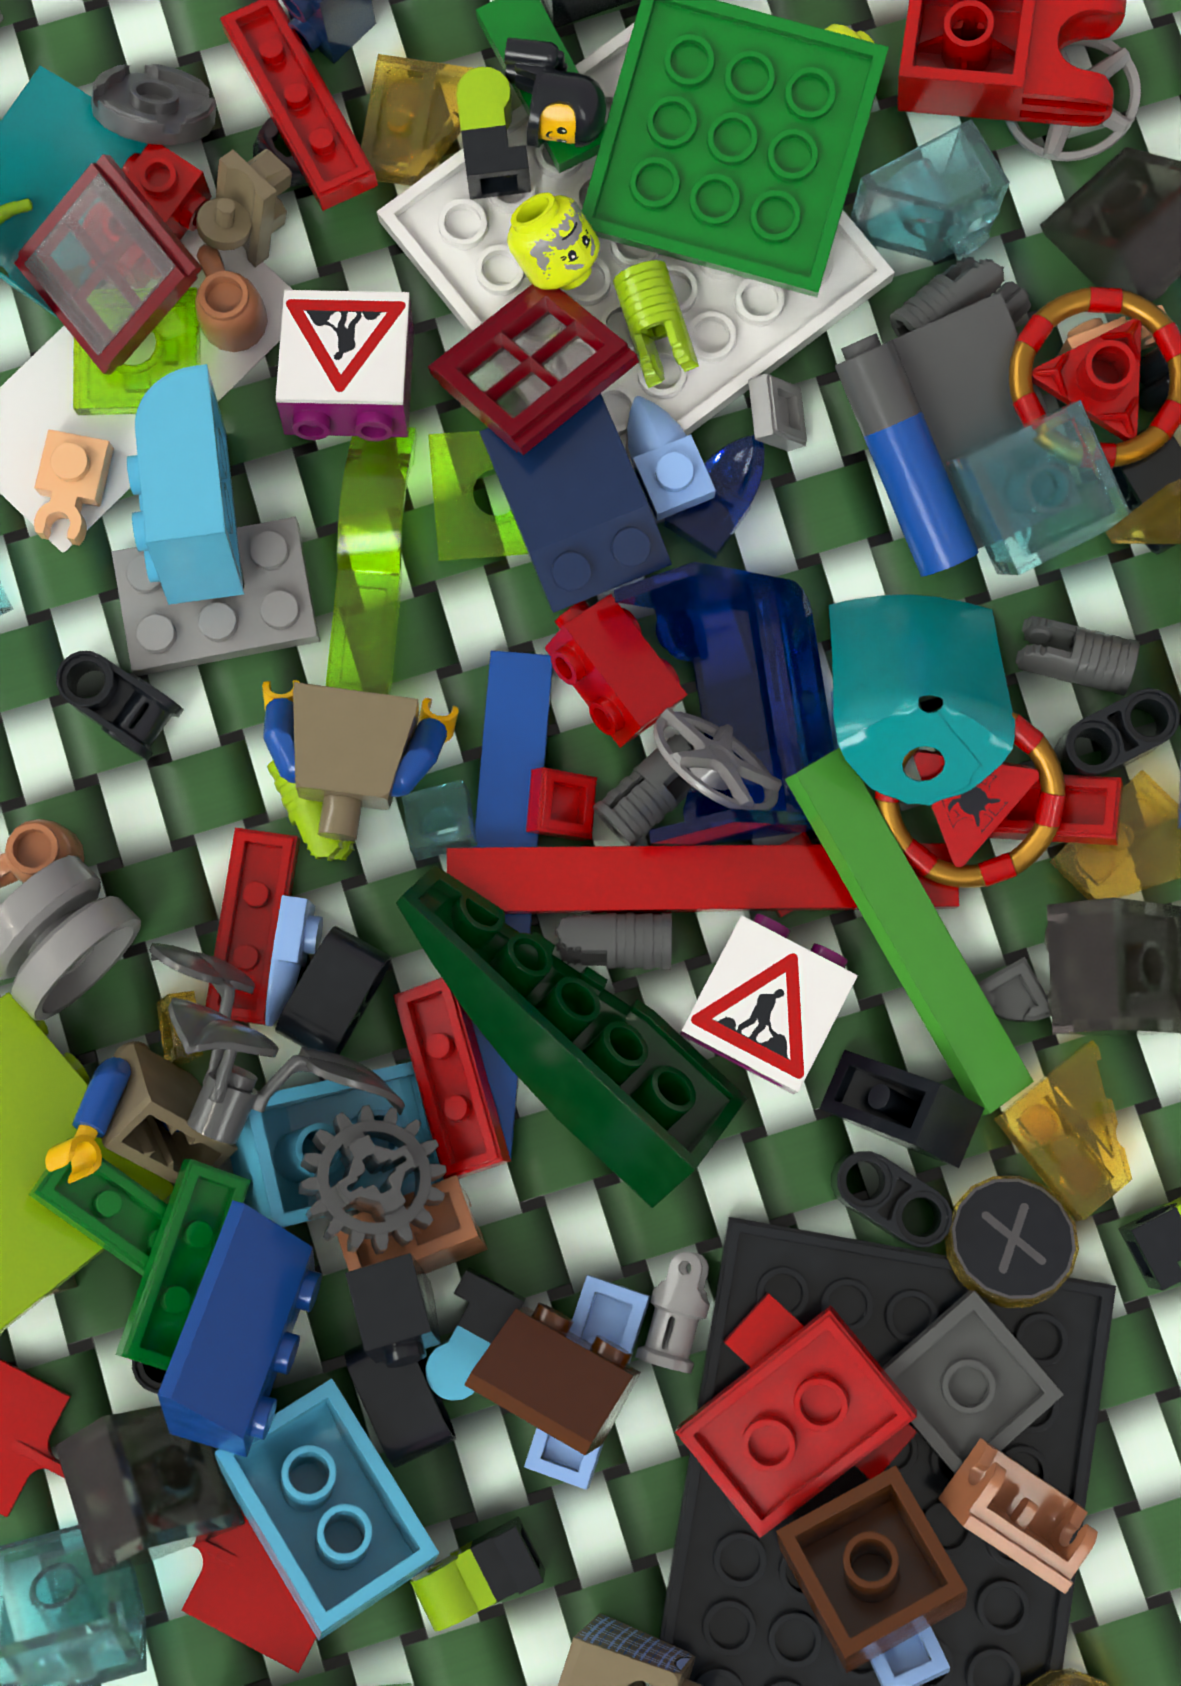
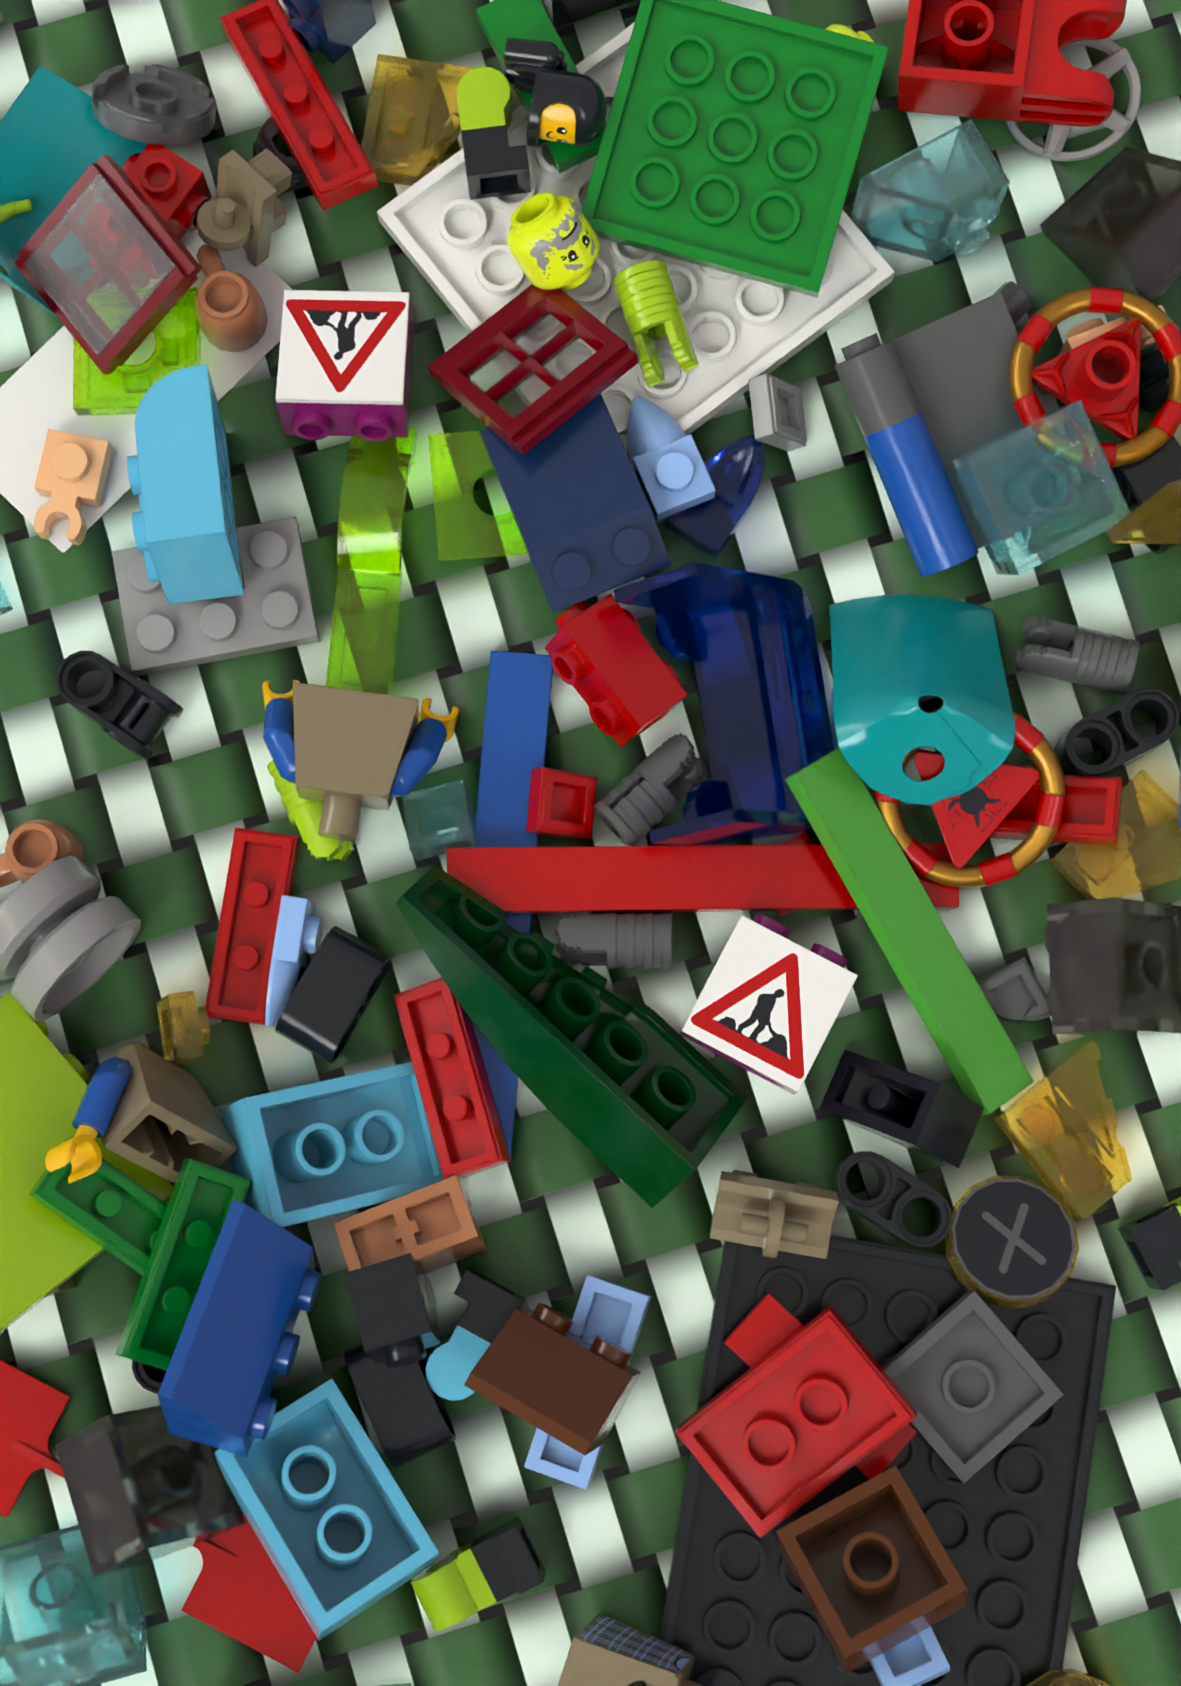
dark grey plant [149,943,405,1144] -> none
dark grey gear [298,1105,446,1255] -> none
light grey piece [635,1252,710,1373] -> none
light grey wheel [653,707,782,814] -> none
dark grey hinge [889,256,1005,337] -> none
nougat hinge [938,1438,1098,1594] -> none
none -> dark tan hips [710,1170,839,1259]

